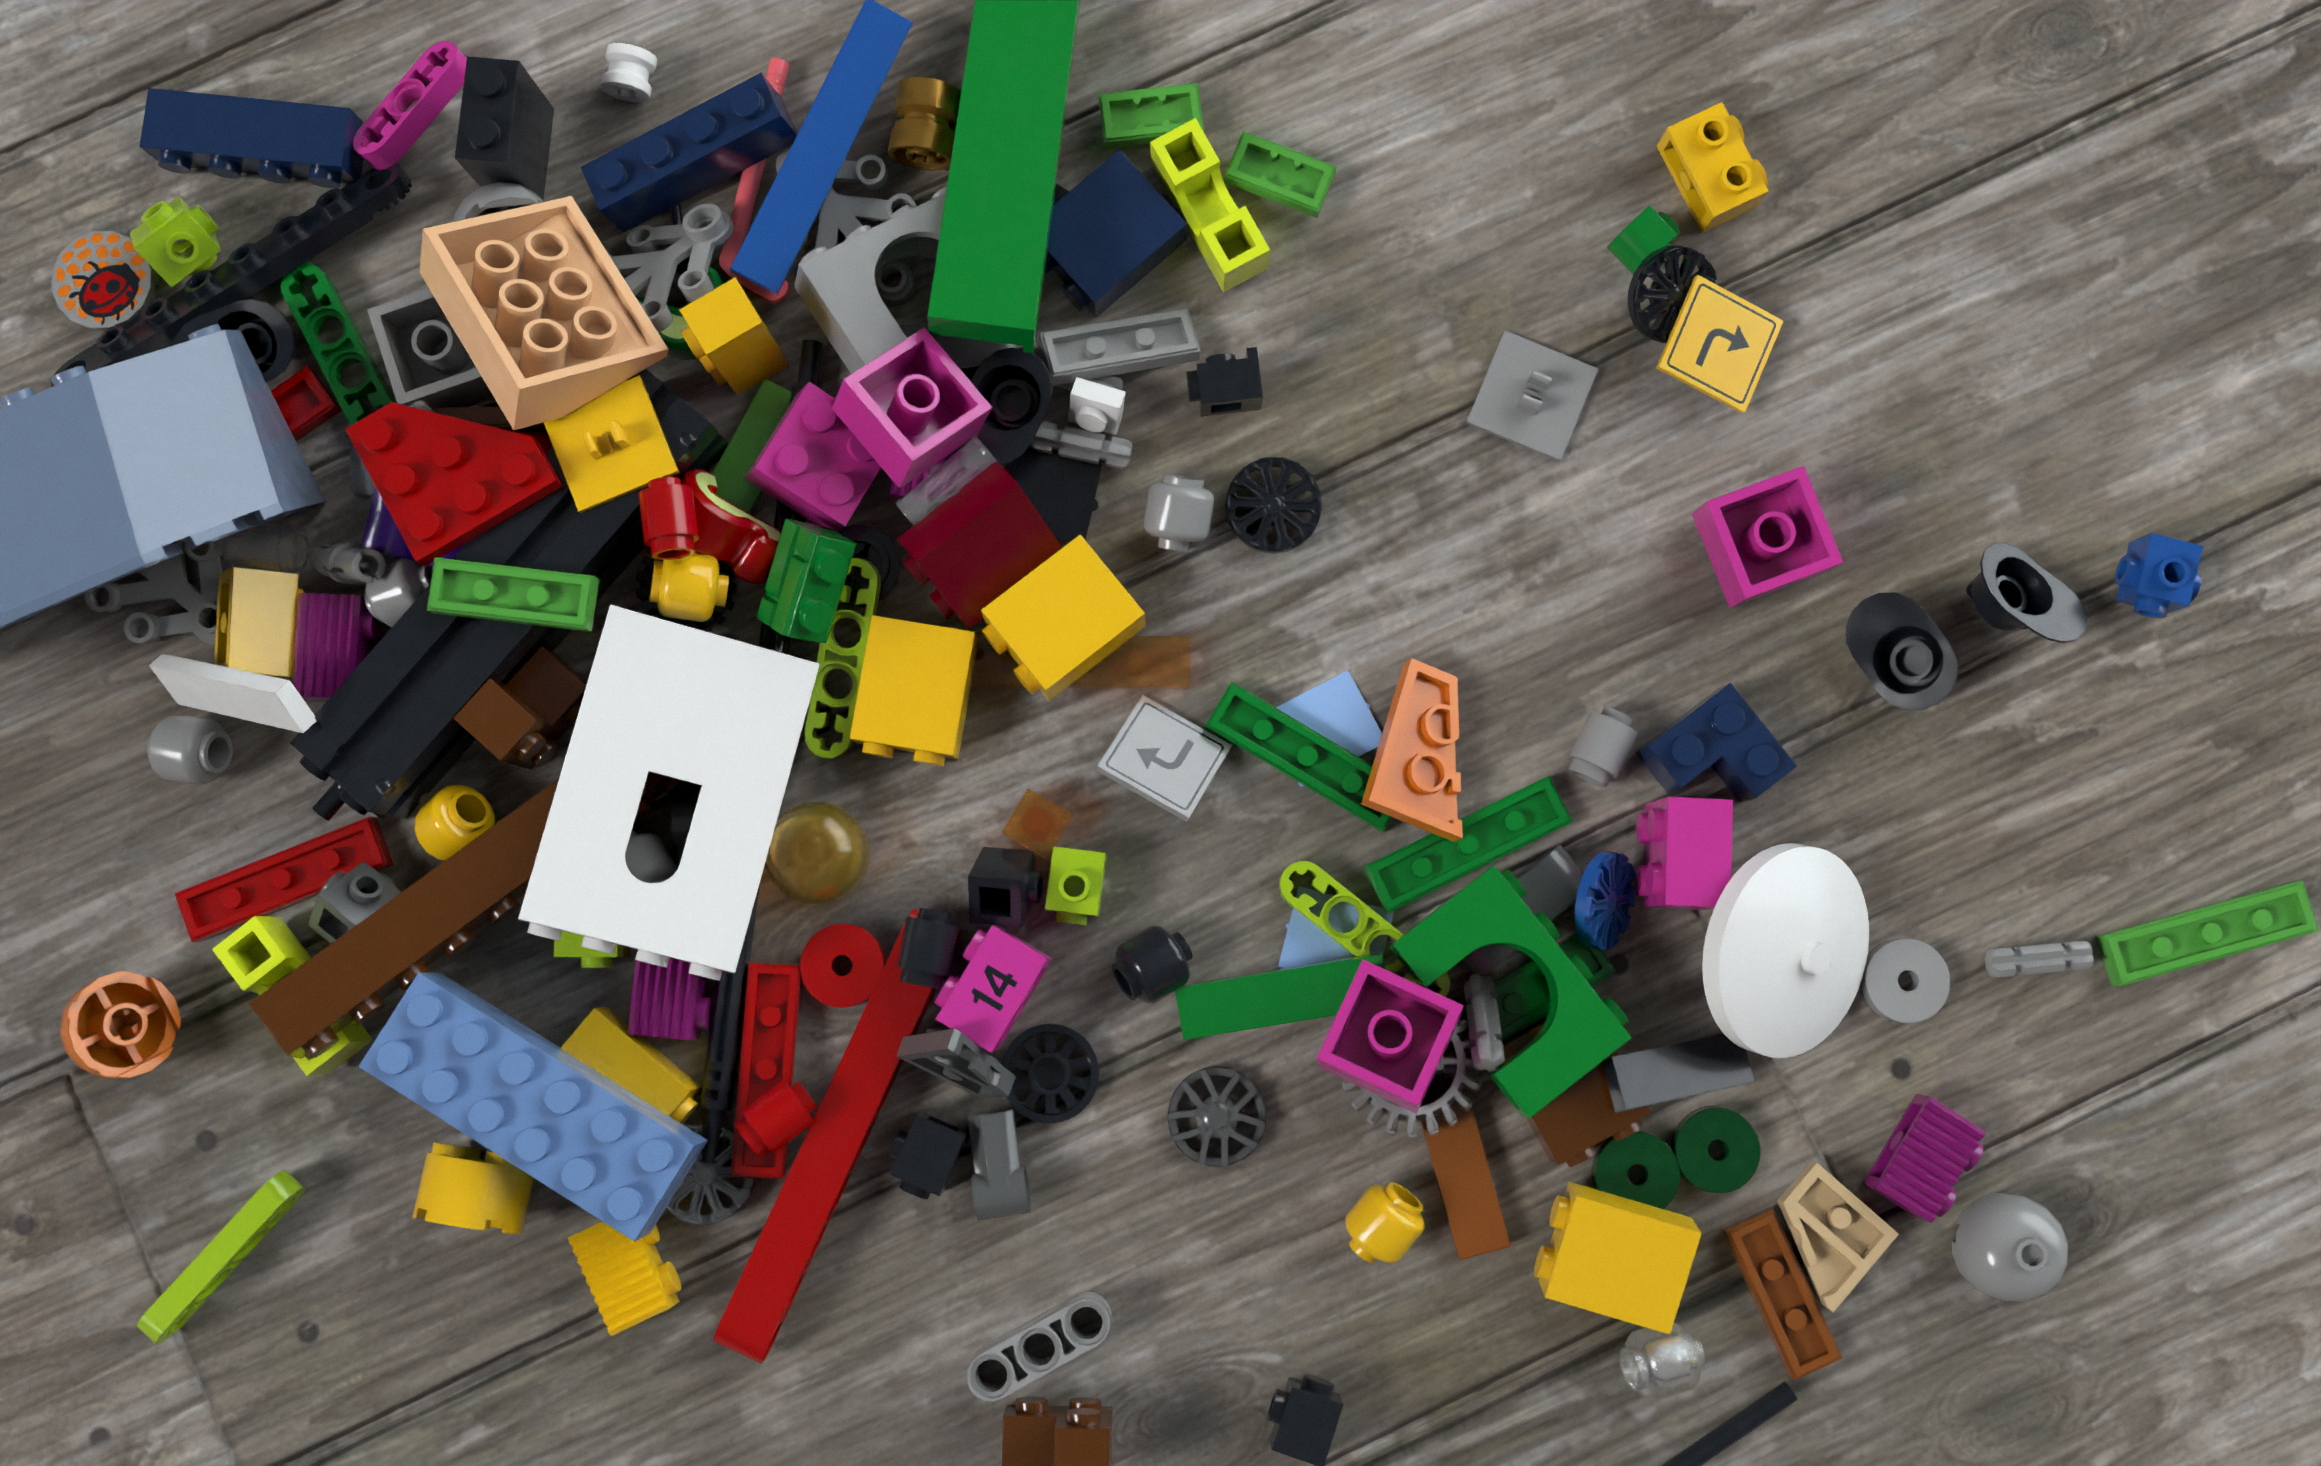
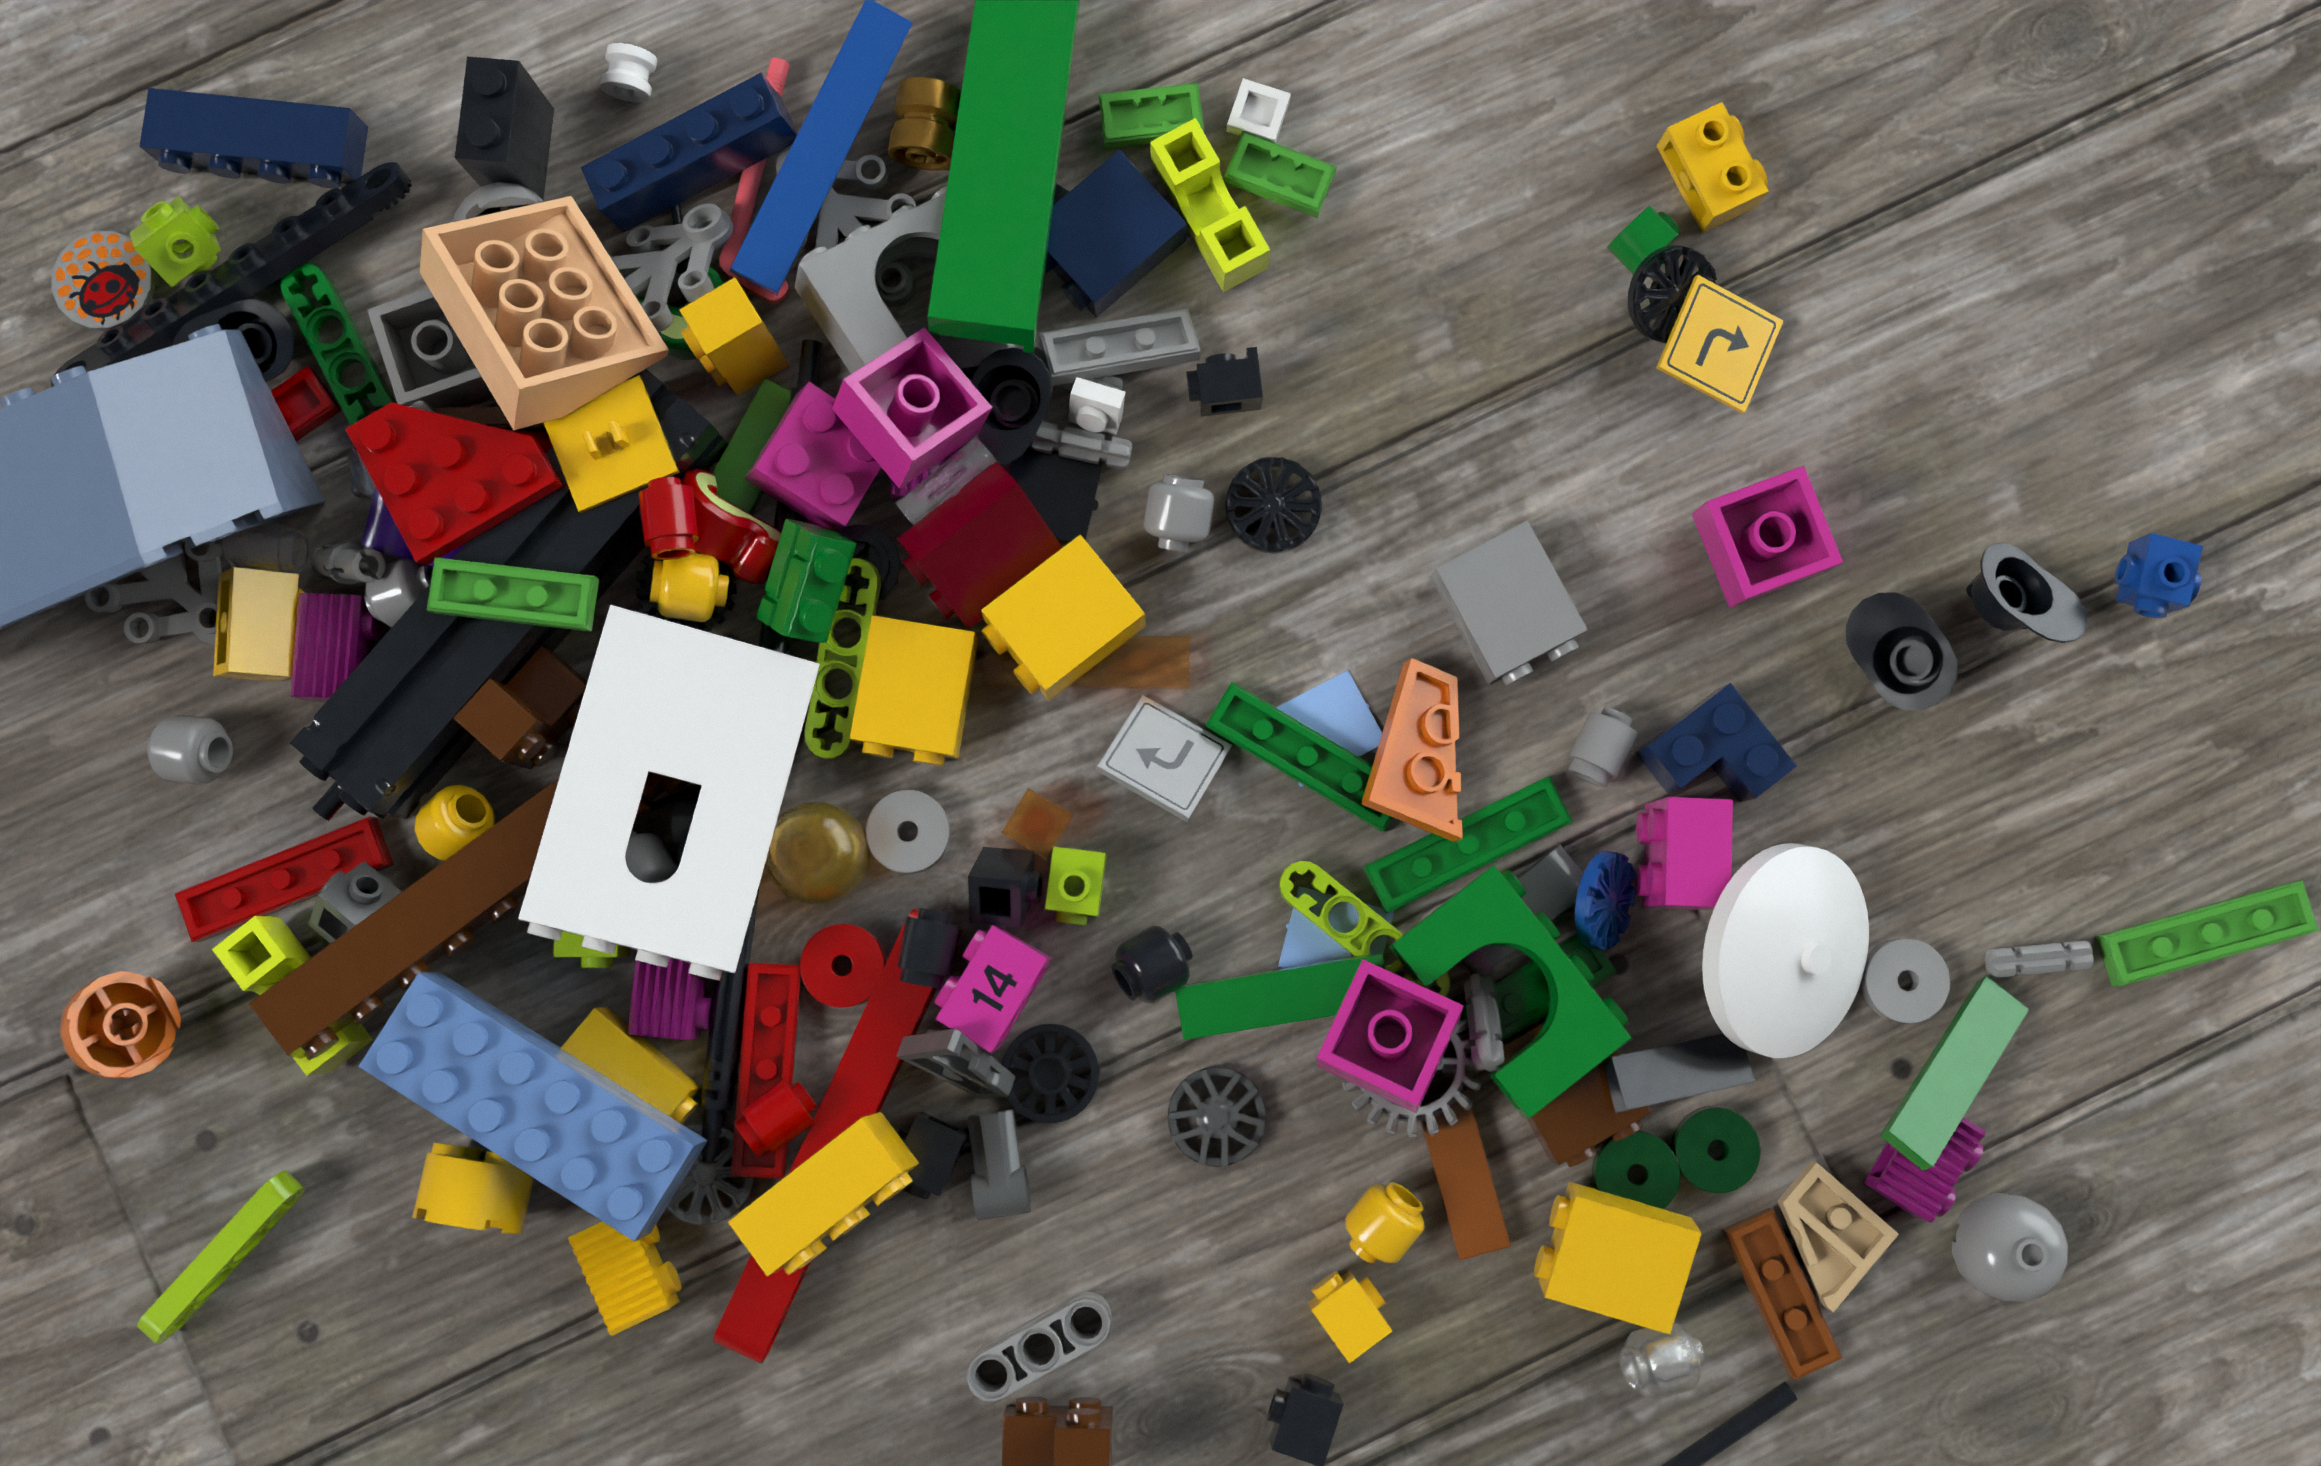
white tile [149,654,316,733] -> none
dark pink beam [353,41,467,170] -> none
light grey piece [1466,330,1599,462] -> none
none -> yellow brick [728,1112,919,1277]
none -> light grey piece [866,790,951,874]
none -> white plate [1227,78,1291,143]
none -> yellow brick [1308,1270,1392,1364]
none -> light grey brick [1430,520,1588,686]
none -> tile [1879,976,2029,1171]

